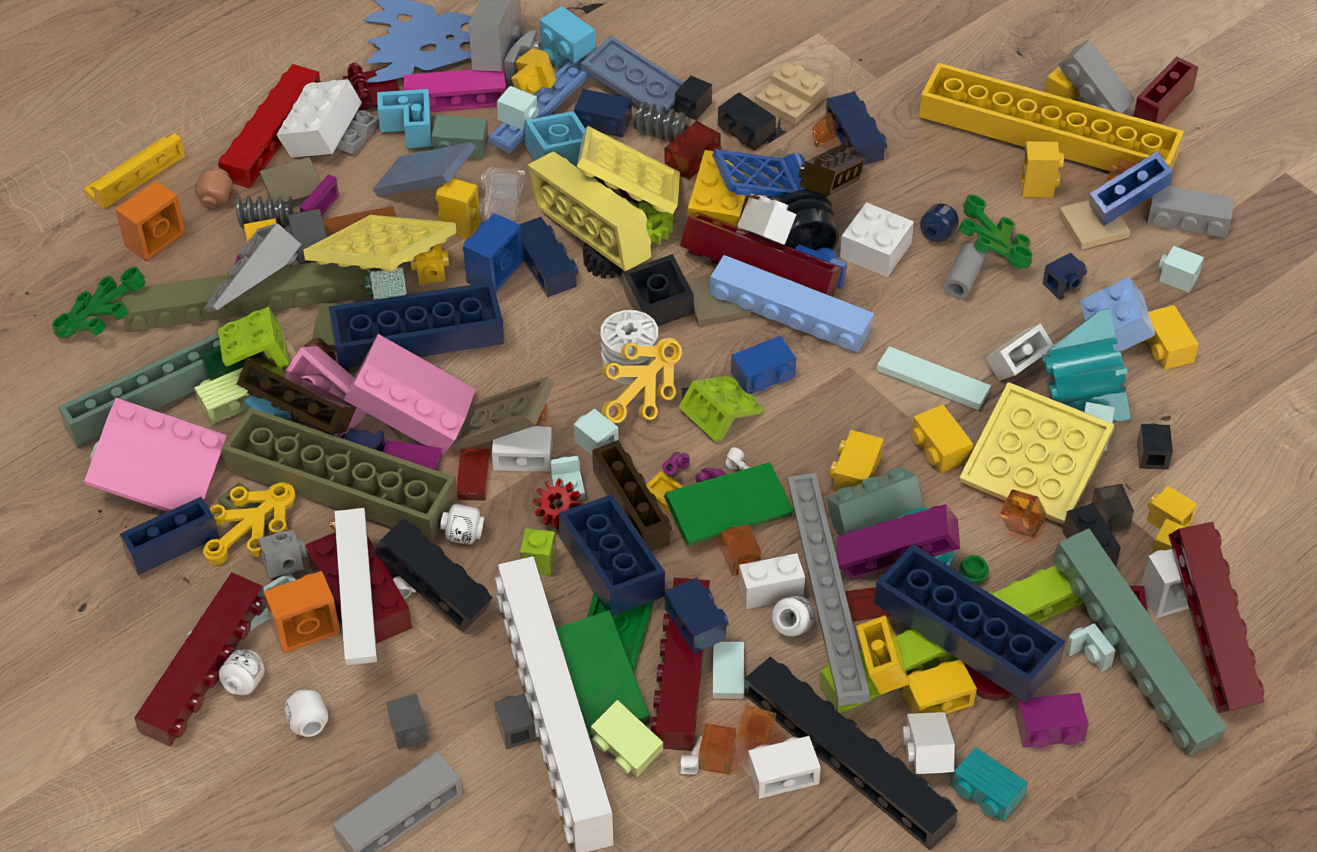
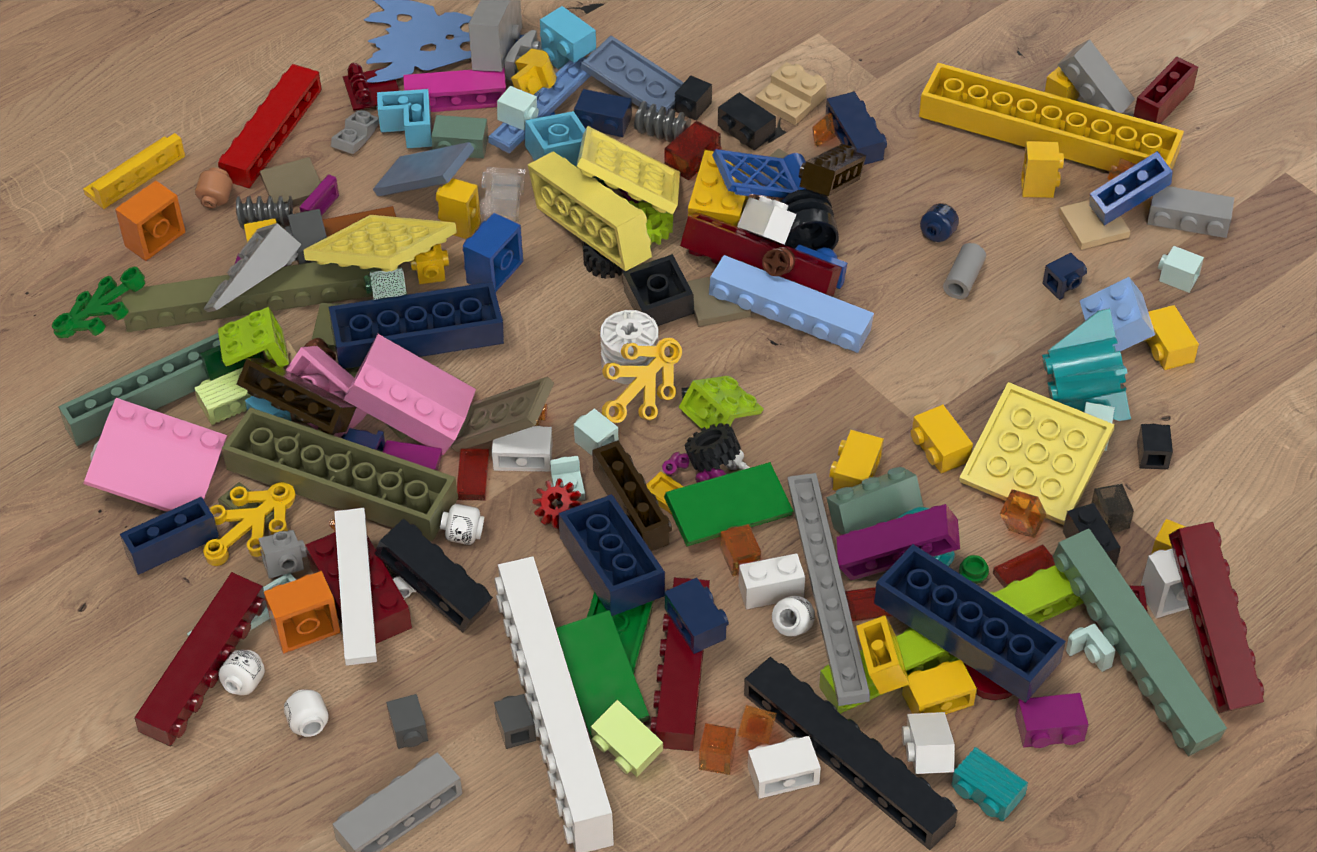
white brick [277,79,362,158] -> none
dark blue brick [520,217,579,298] -> none
lime brick [520,528,556,576] -> none
white hand [681,736,705,774] -> none
light aqua tile [713,641,744,699] -> none
blue brick [731,336,797,394] -> none
white brick [840,202,914,277] -> none
light aqua tile [877,346,991,411] -> none
green plant [959,194,1033,269] -> none
white brick [984,323,1054,381] -> none
yellow brick [1147,486,1197,529] -> none
none -> black tyre [684,423,741,472]
none -> copper wheel [762,247,795,276]
none -> clear red tile [993,544,1055,588]

